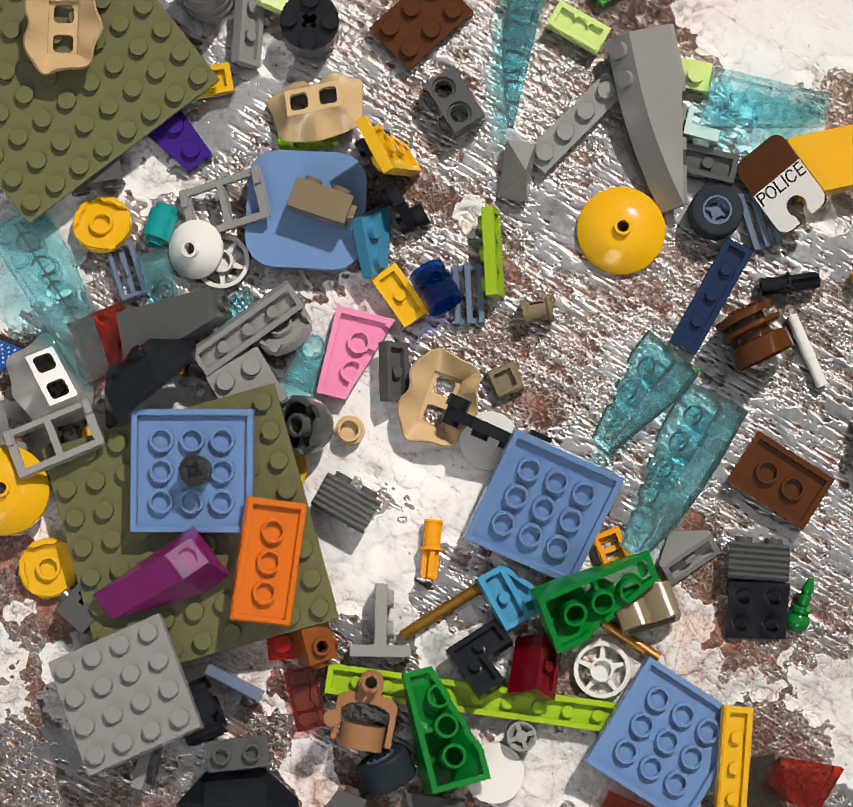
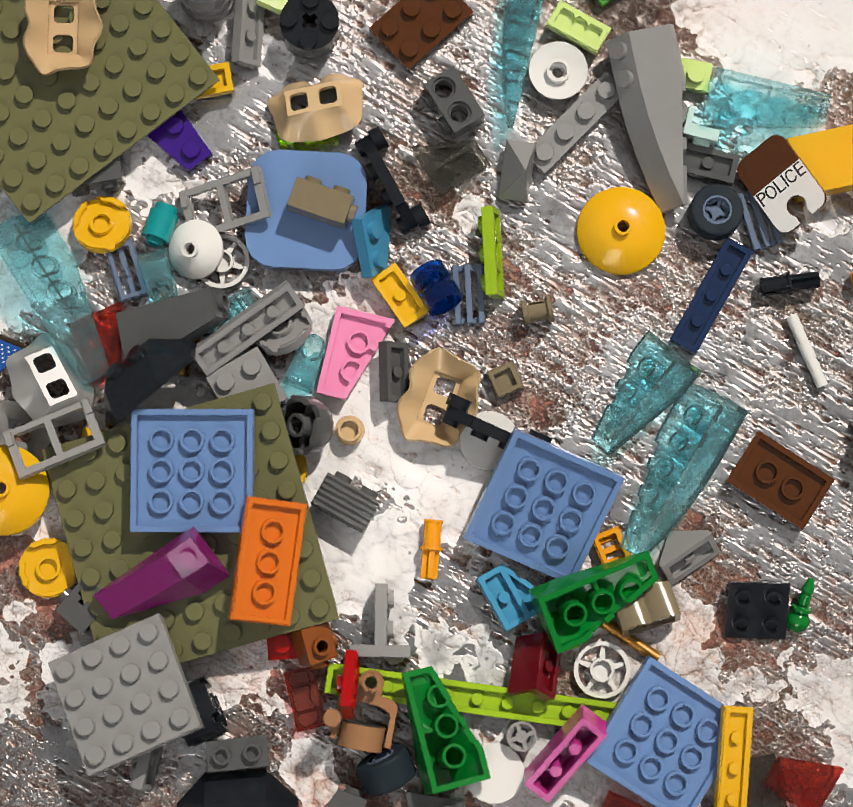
clear smoke wheel [178,455,213,486] -> none
sand blue tile [204,663,265,702] -> none
yellow wing [355,115,422,177] -> none
pearl gold bar [399,583,482,641] -> none
black plate [445,618,513,701] -> none
reddish brown wheel [715,299,794,372] -> none
dark grey brick [724,536,791,583] -> none
none -> red plate [337,650,360,719]
none -> clear smoke wing [410,140,491,197]
none -> dark pink brick [524,704,607,803]
none -> white dish [529,41,588,100]

